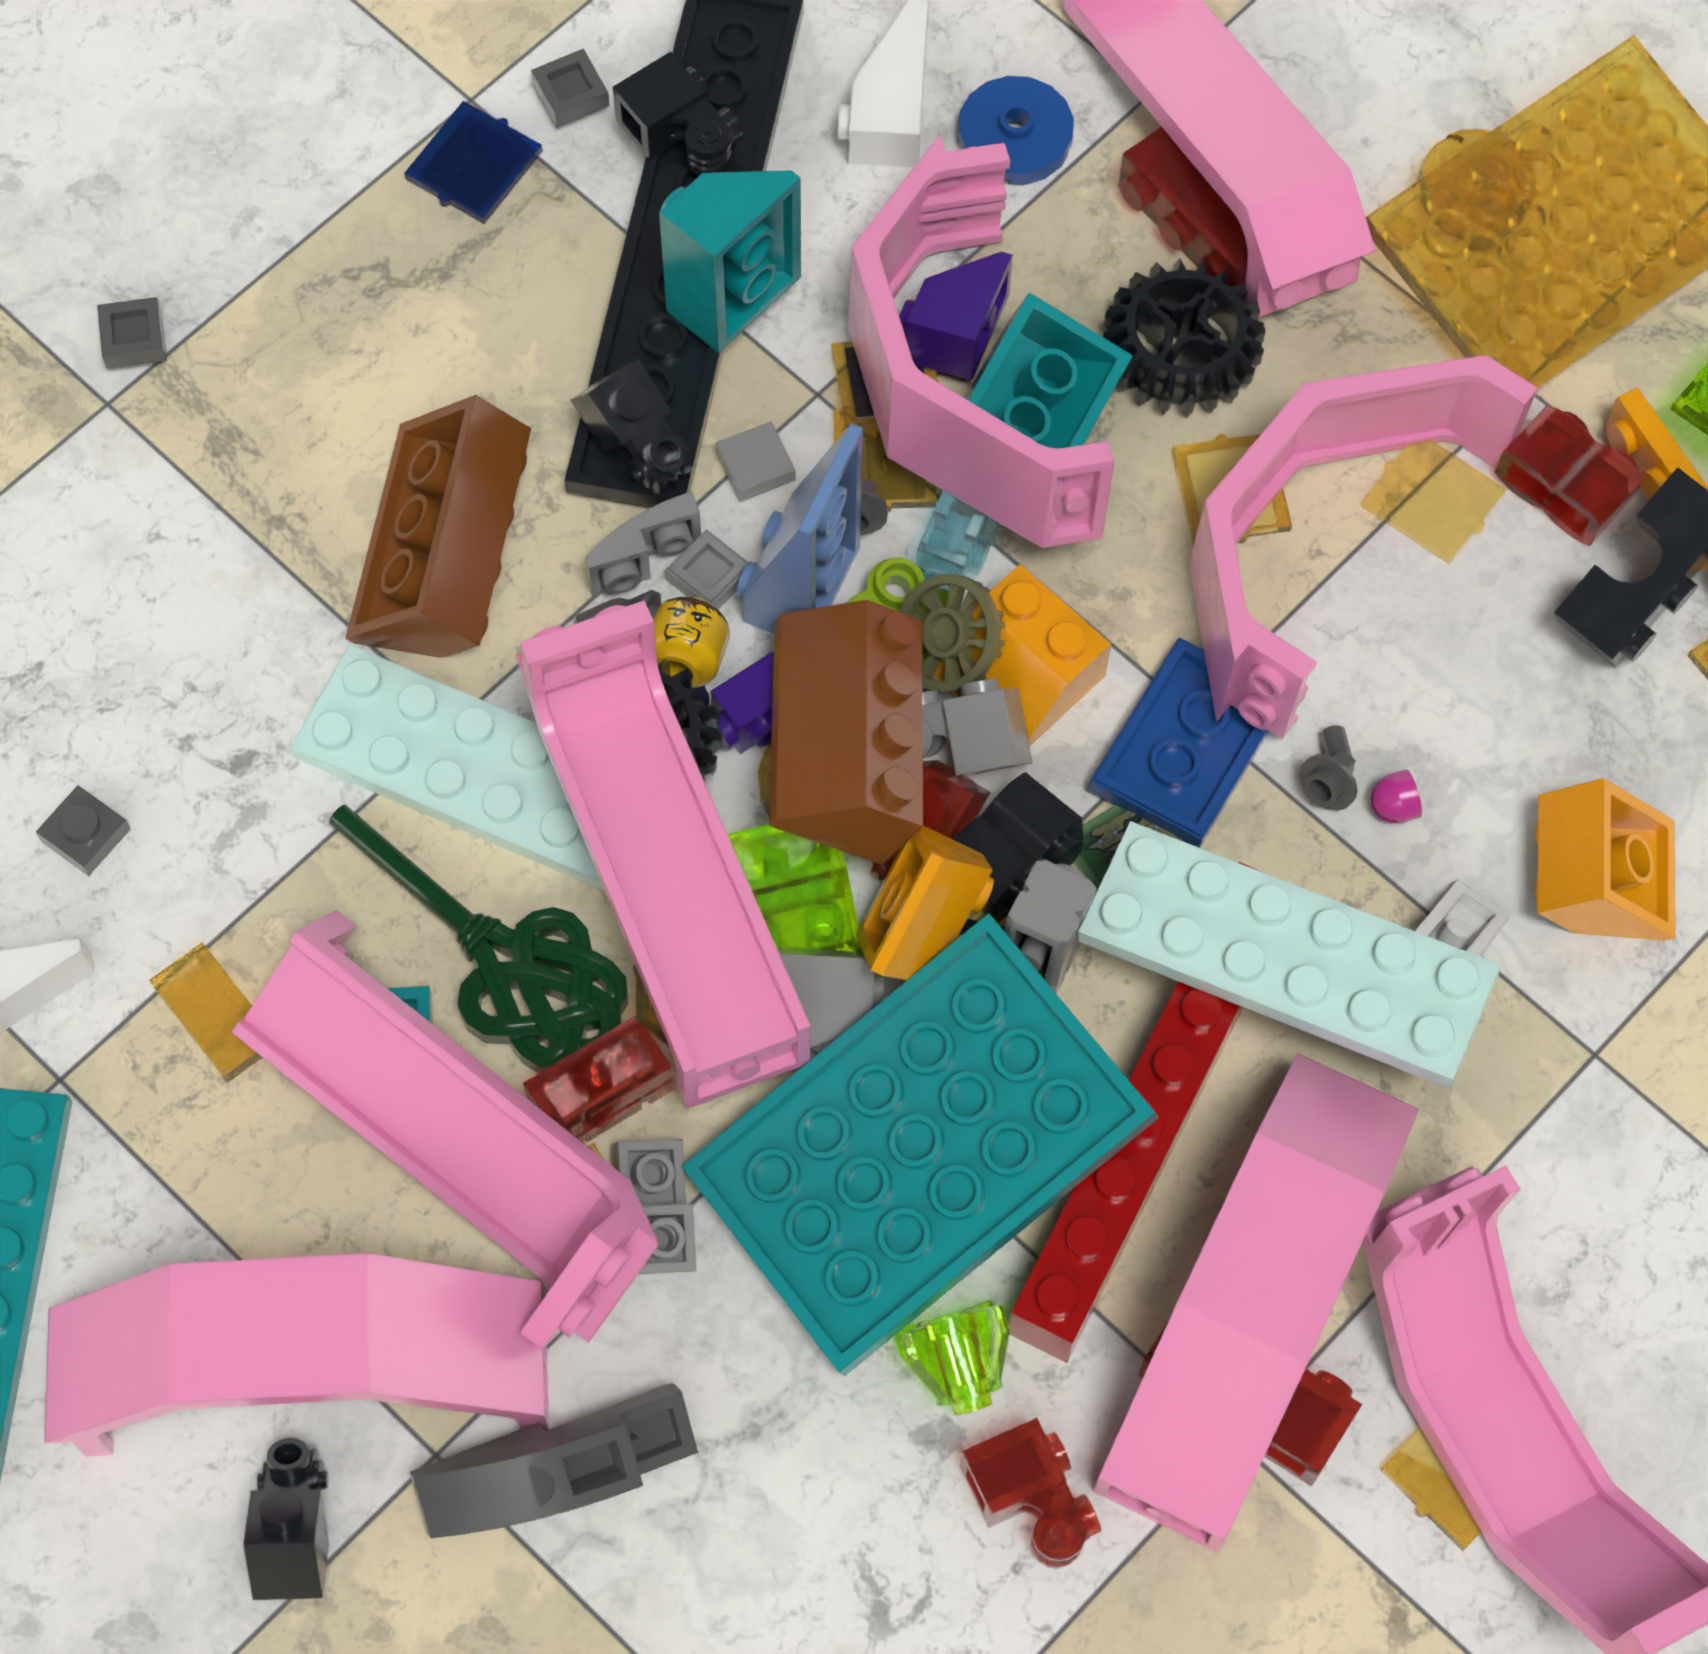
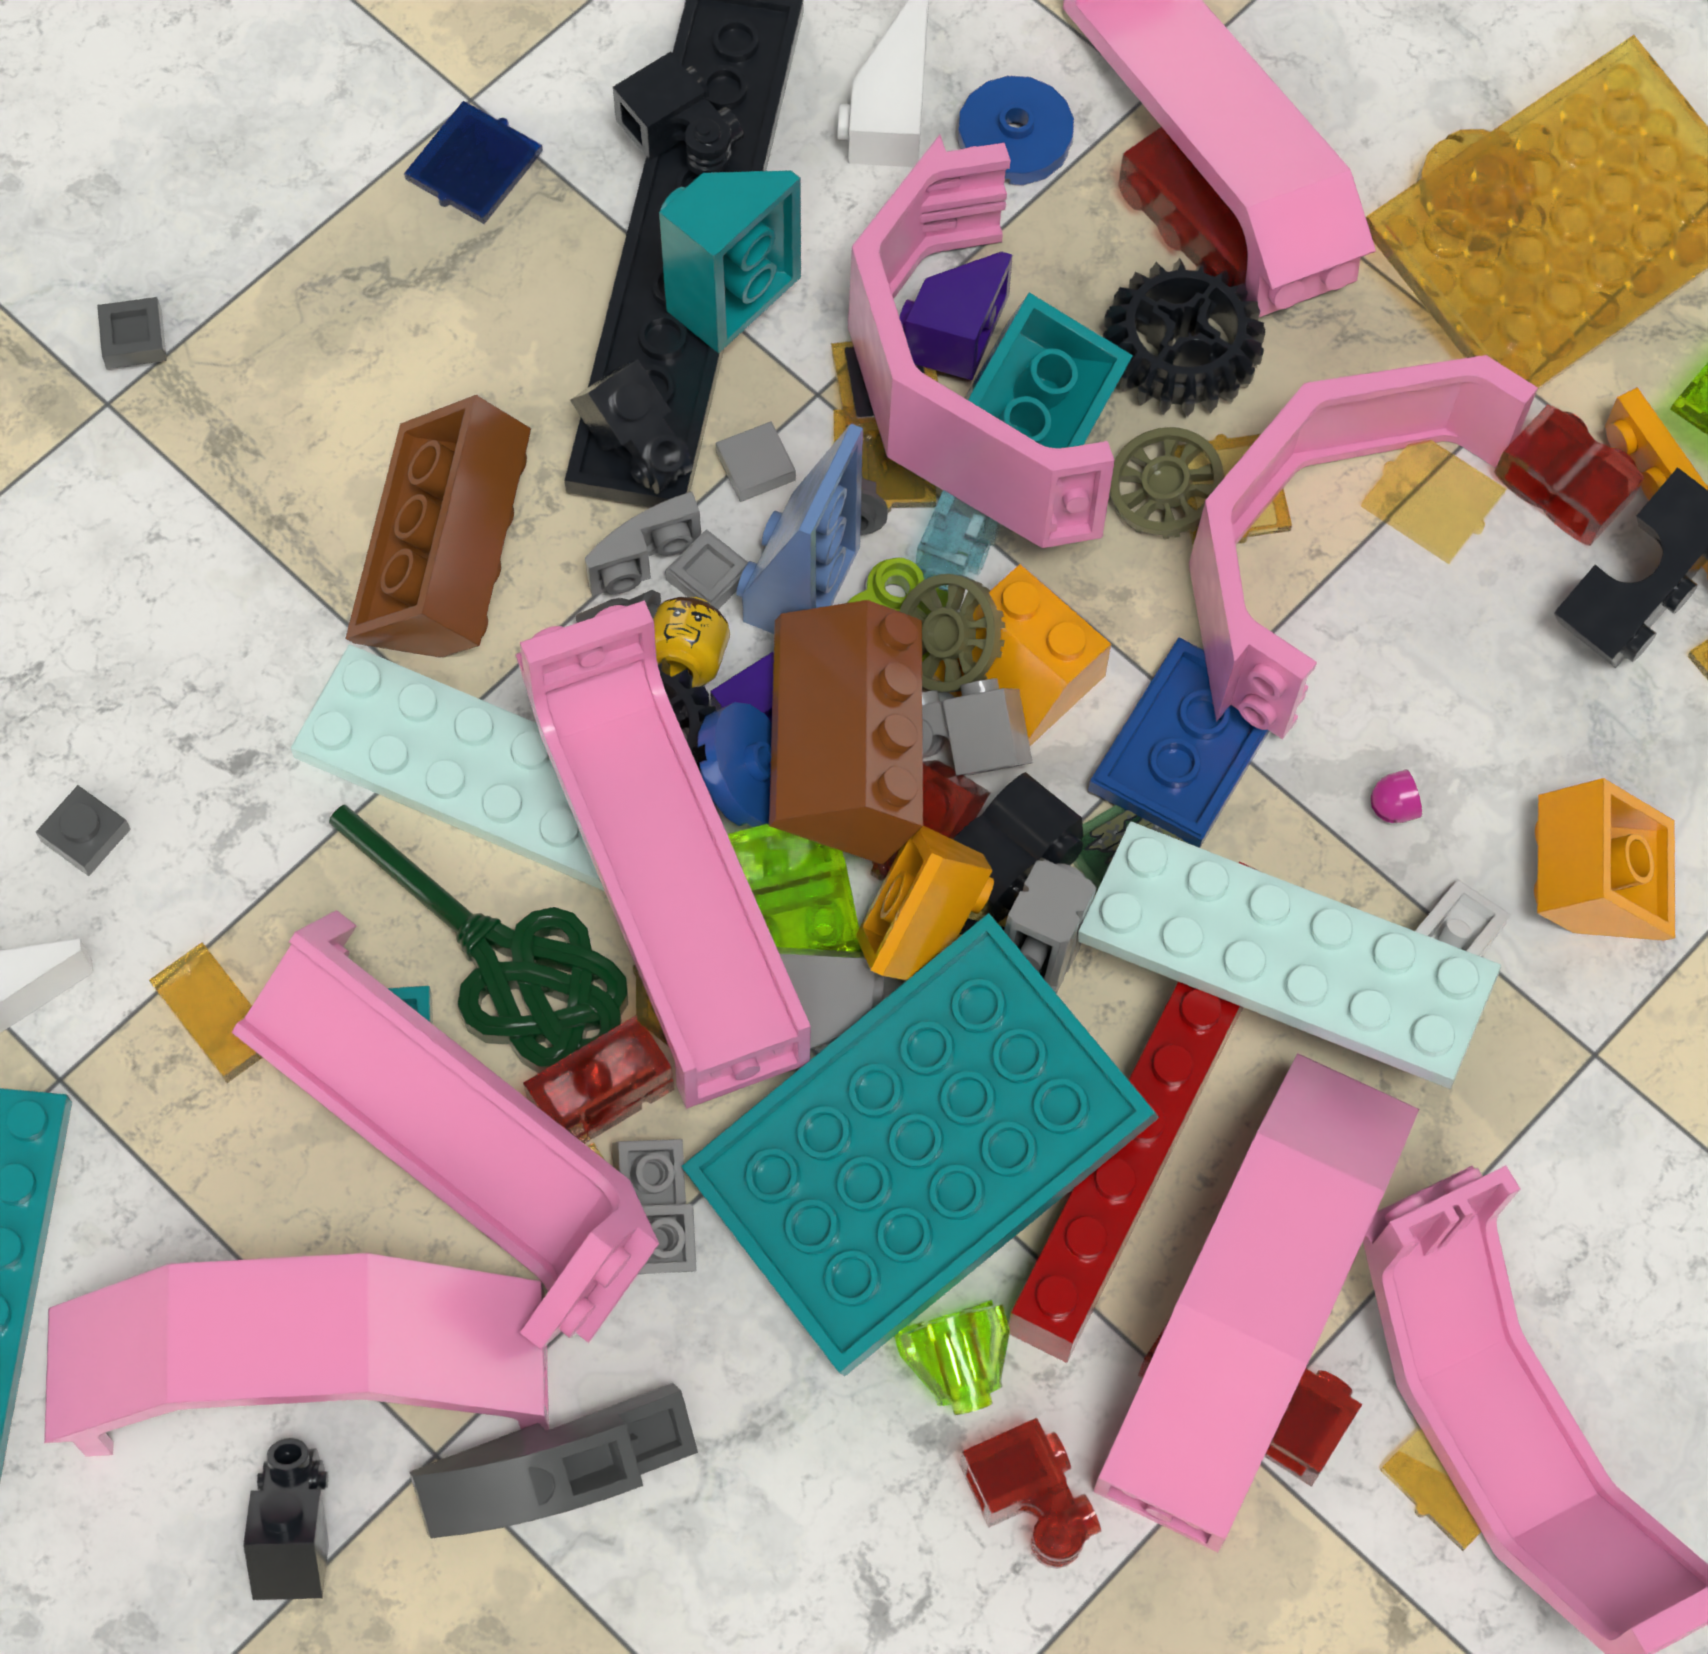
dark grey plate [531,48,610,127] -> none
dark grey plate [1299,725,1358,811] -> none
none -> blue plate [698,702,772,831]
none -> olive wheel [1110,427,1224,539]

